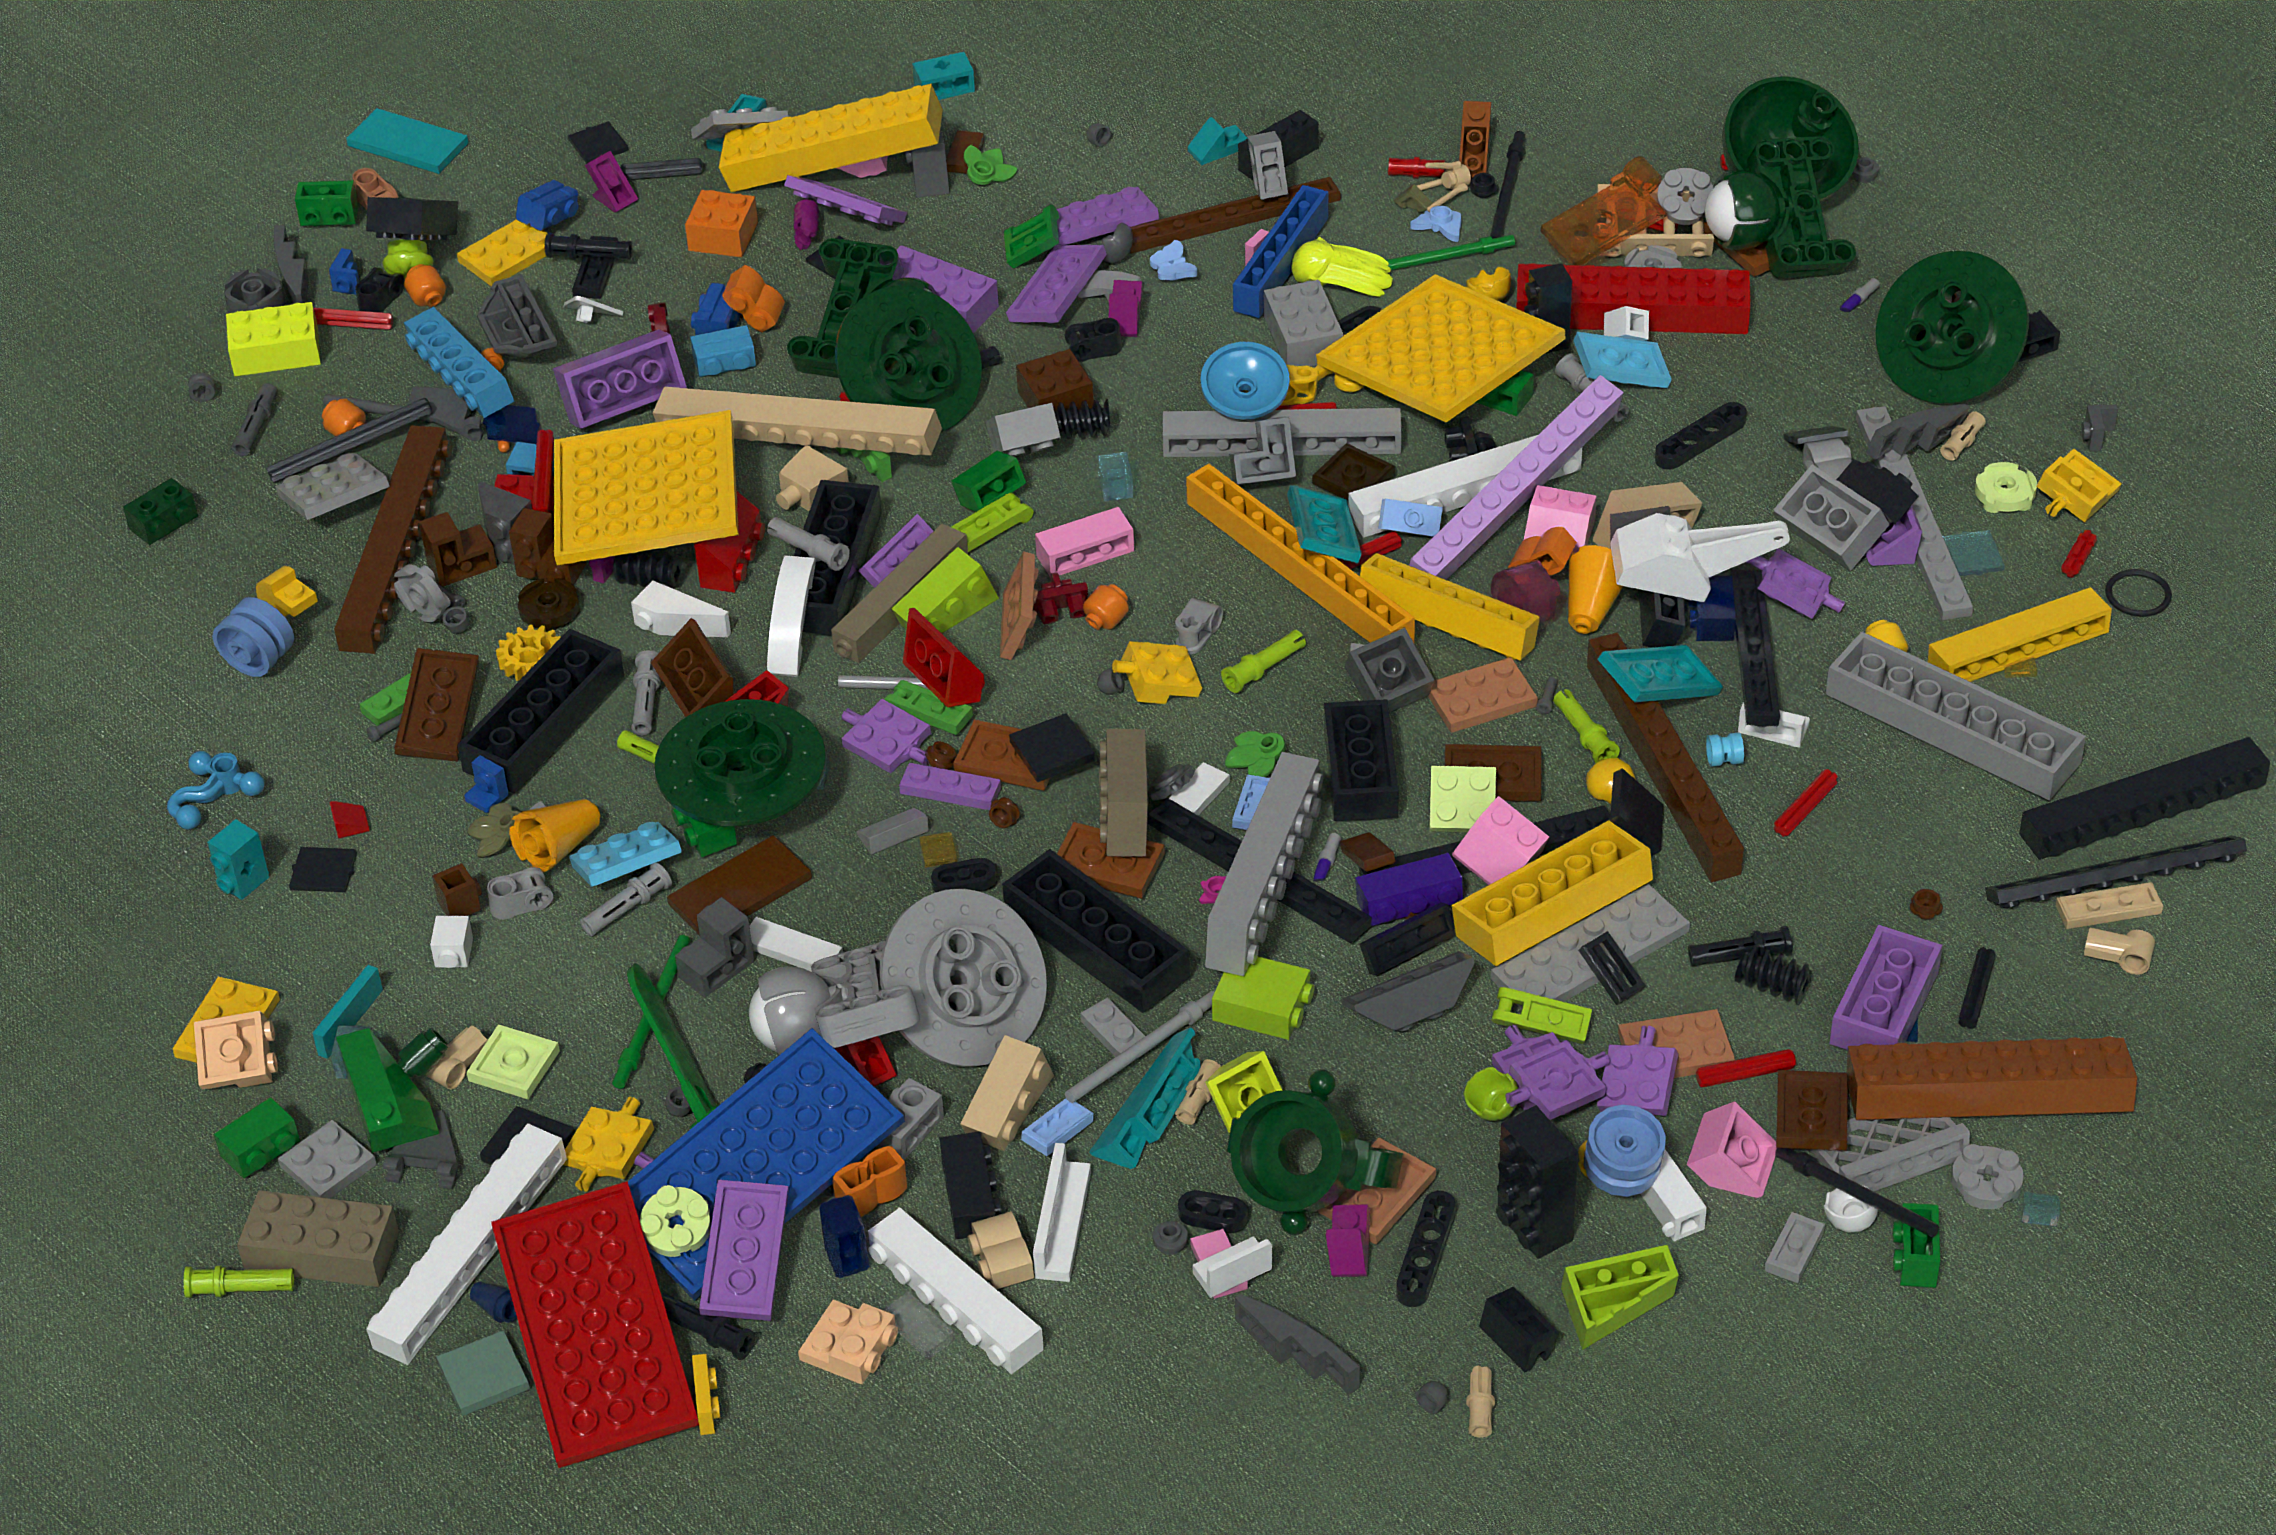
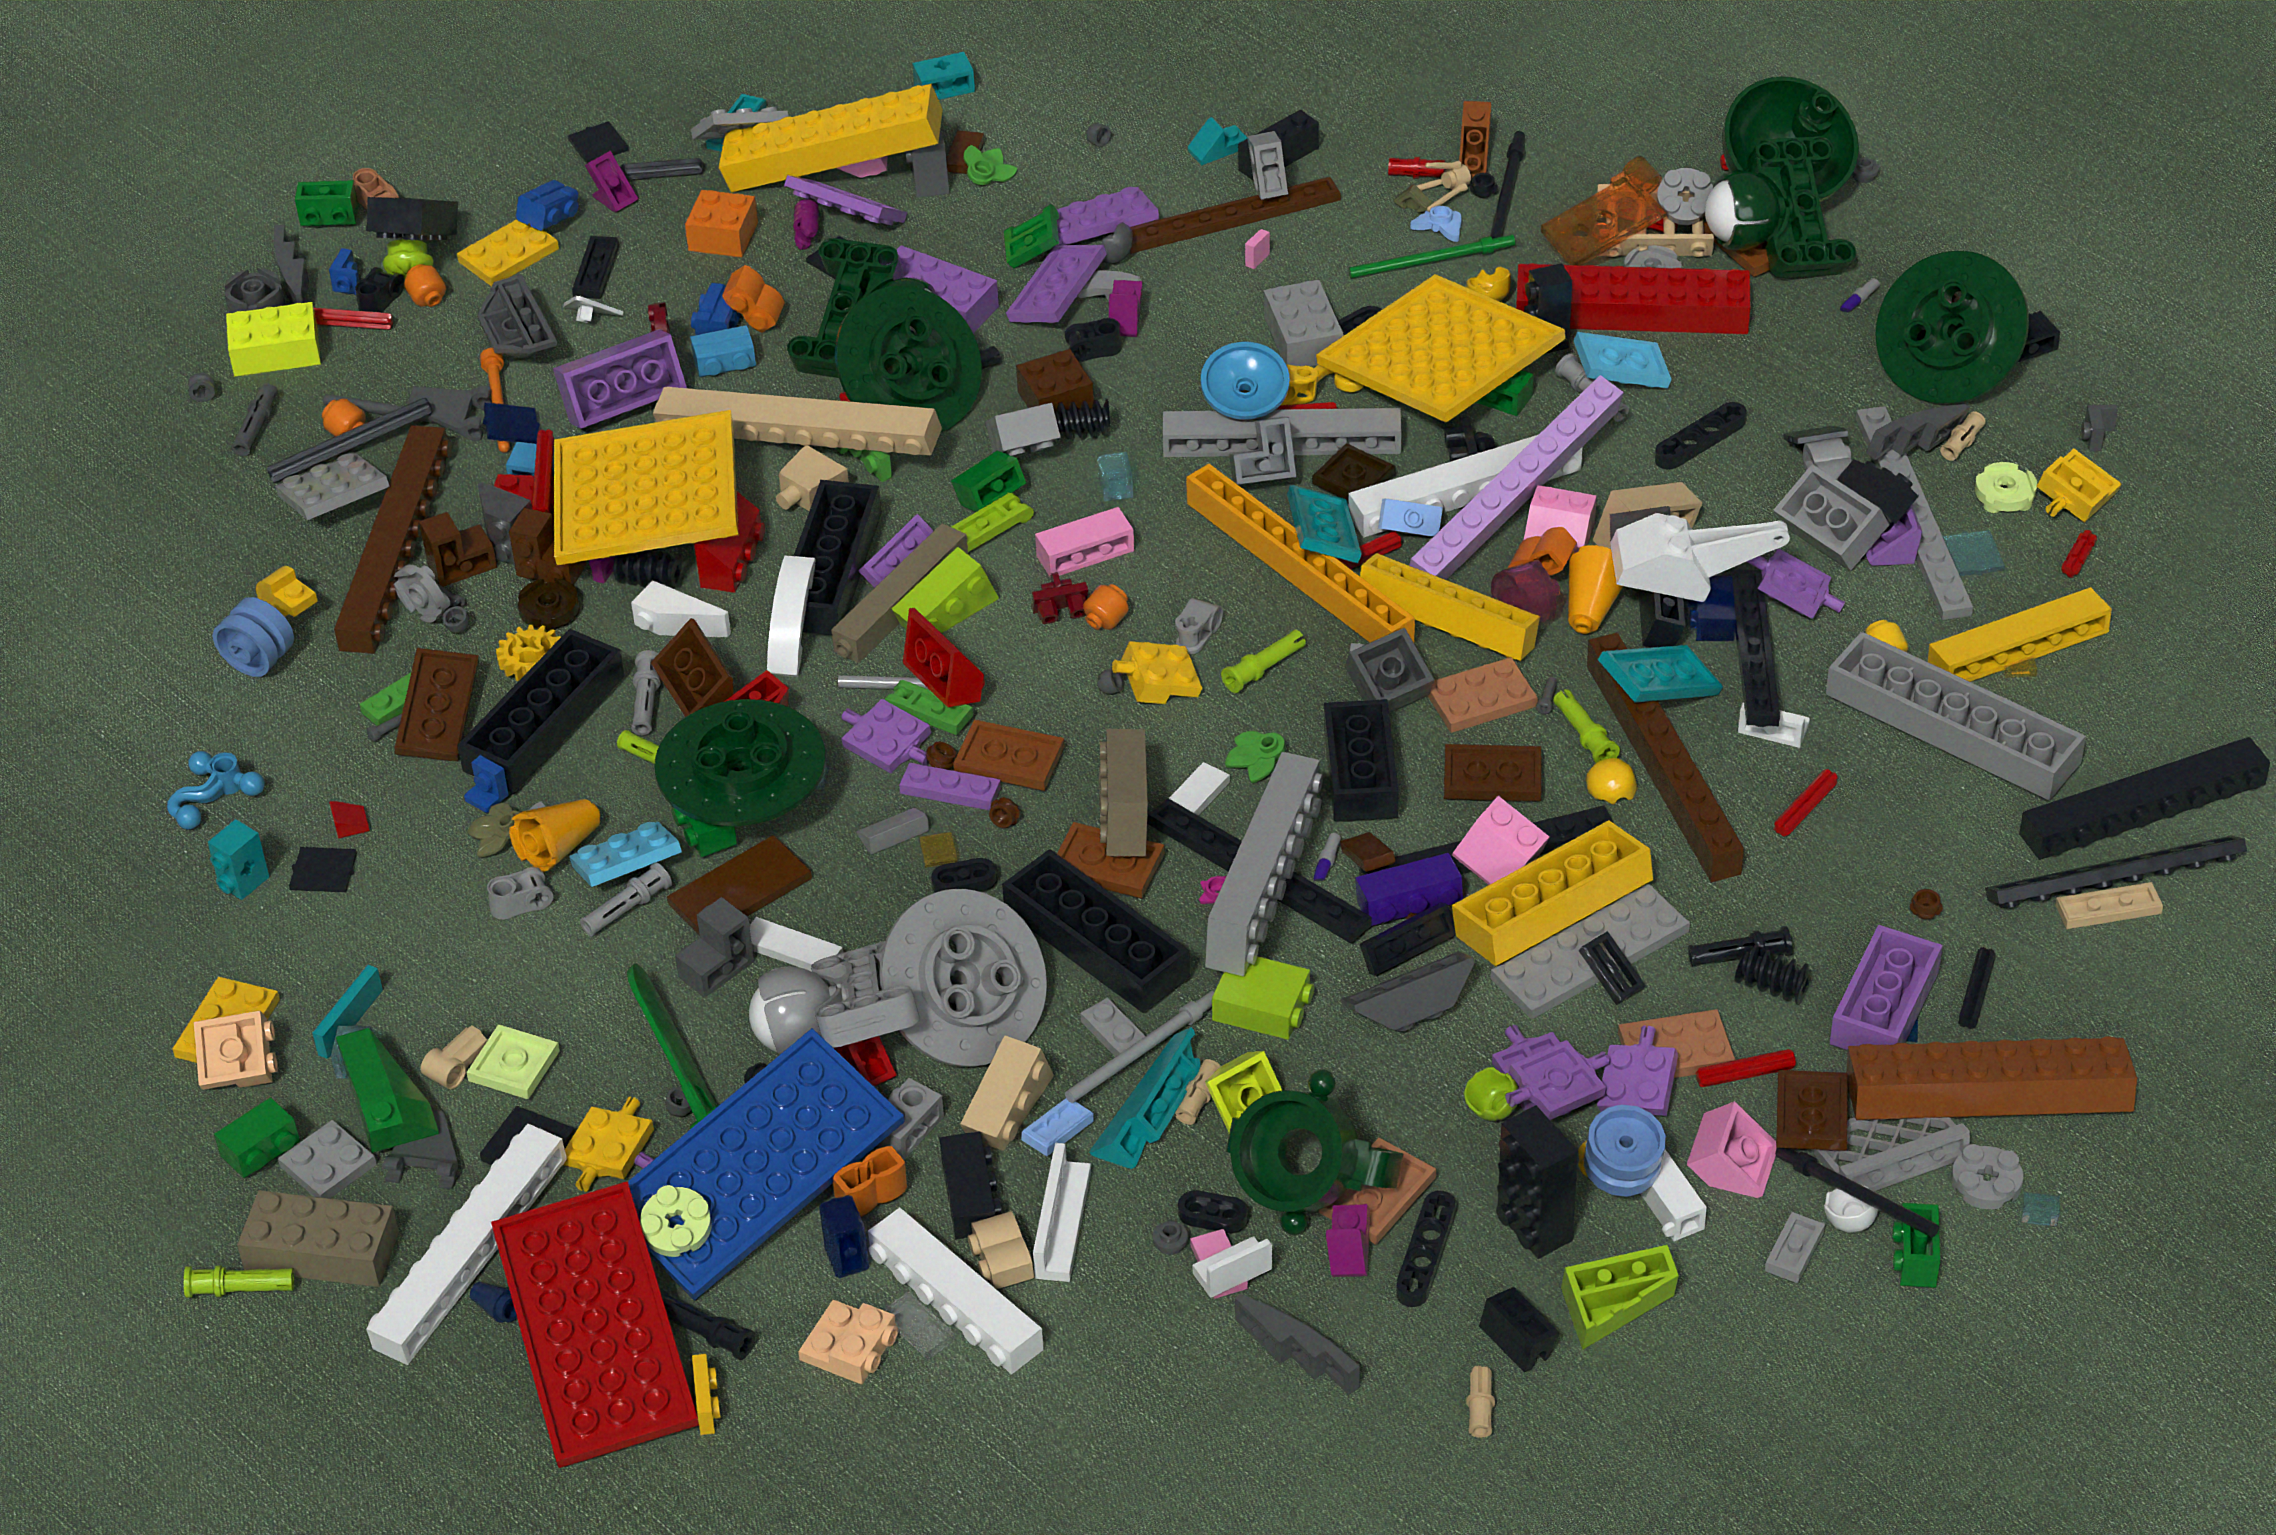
dark green brick [123,478,198,546] -> none
teal tile [346,108,469,174] -> none
dark green brick [398,1028,449,1078] -> none
dark azure brick [404,307,514,418] -> none
white brick [430,916,473,968] -> none
reddish brown brick [432,863,482,916] -> none
sand green tile [436,1330,530,1416] -> none
black pin [545,233,633,260] -> none
green bar [612,935,691,1089] -> none
medium lavender plate [699,1180,789,1321] -> none
light grey pin [767,517,849,571] -> none
nougat plate [1000,551,1038,660] -> none
black tile [1009,713,1095,782] -> none
dark grey gear [1147,764,1194,800] -> none
light blue animal [1150,240,1198,281] -> none
light blue plate [1232,774,1270,830] -> none
blue brick [1233,185,1328,318] -> none
neon yellow hair [1291,237,1393,297] -> none
dark grey hinge [1415,1381,1447,1414] -> none
yellowish green plate [1430,766,1496,832] -> none
lime plate [1491,987,1592,1044] -> none
white brick [1604,306,1649,341] -> none
black tile [1610,768,1664,856] -> none
medium azure wheel [1706,732,1744,767] -> none
tan piece [2084,927,2155,975] -> none
black tyre [2105,569,2172,617] -> none

